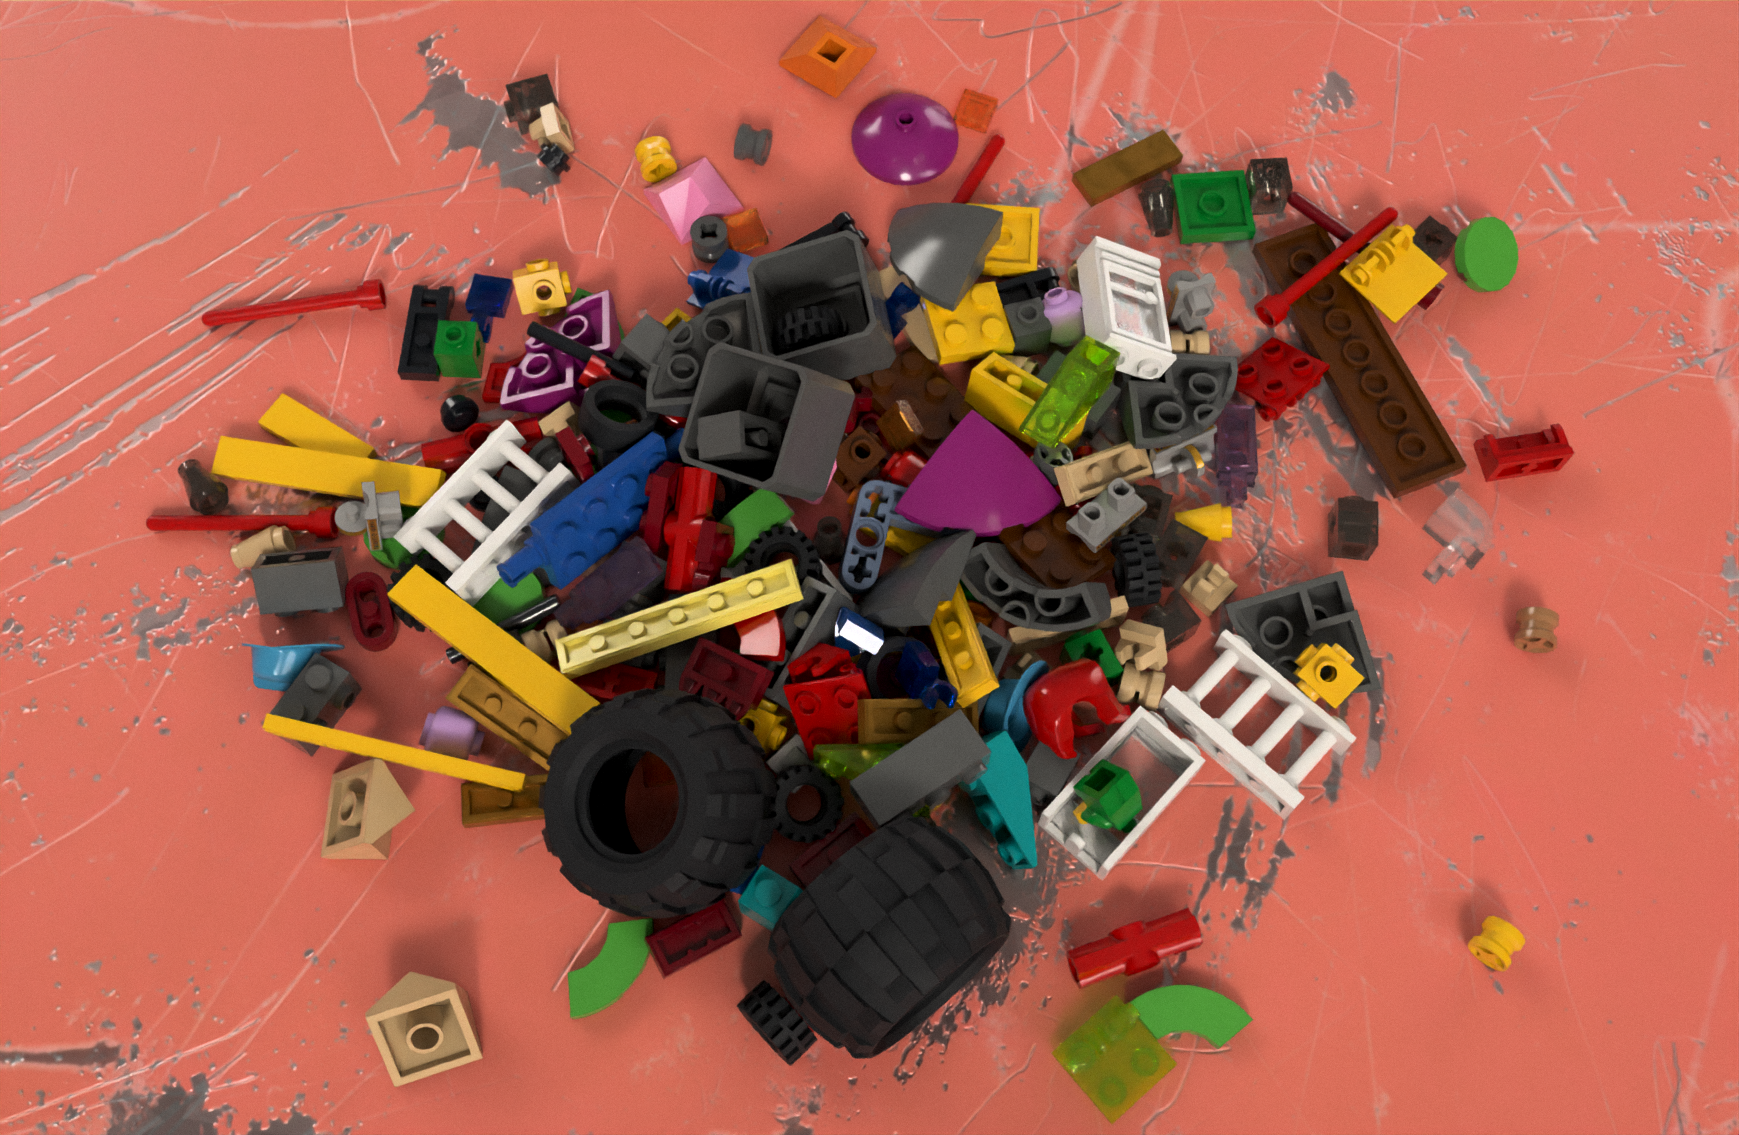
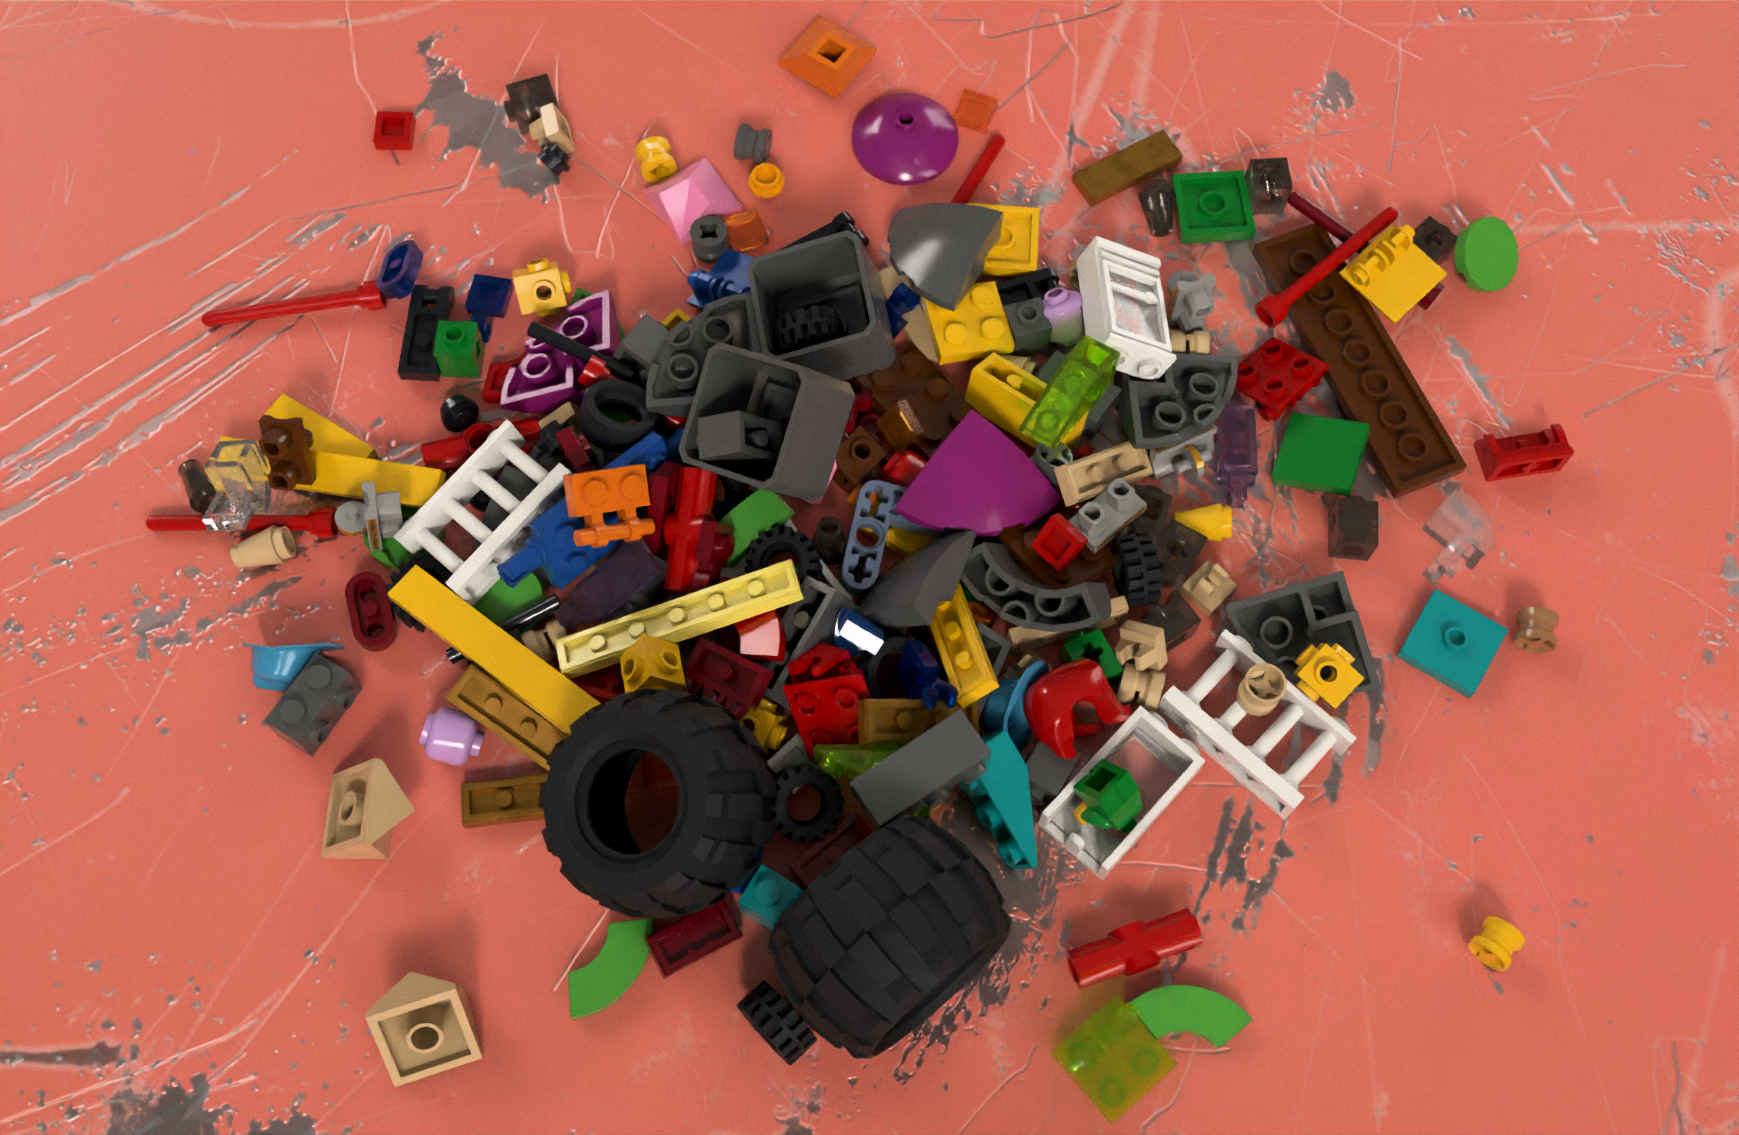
dark grey brick [251,546,349,617] -> none
yellow tile [262,713,528,793] -> none
none -> clear brick [202,440,271,531]
none -> reddish brown hips [258,415,316,491]
none -> red tile [373,111,416,150]
none -> clear blue plate [376,240,424,299]
none -> black plate [535,419,571,455]
none -> orange plate [563,464,655,548]
none -> yellow brick [619,634,686,693]
none -> light orange plate [748,163,785,199]
none -> red tile [1030,513,1089,573]
none -> tan wheel [1236,663,1287,716]
none -> green tile [1271,412,1370,496]
none -> teal plate [1396,589,1509,698]

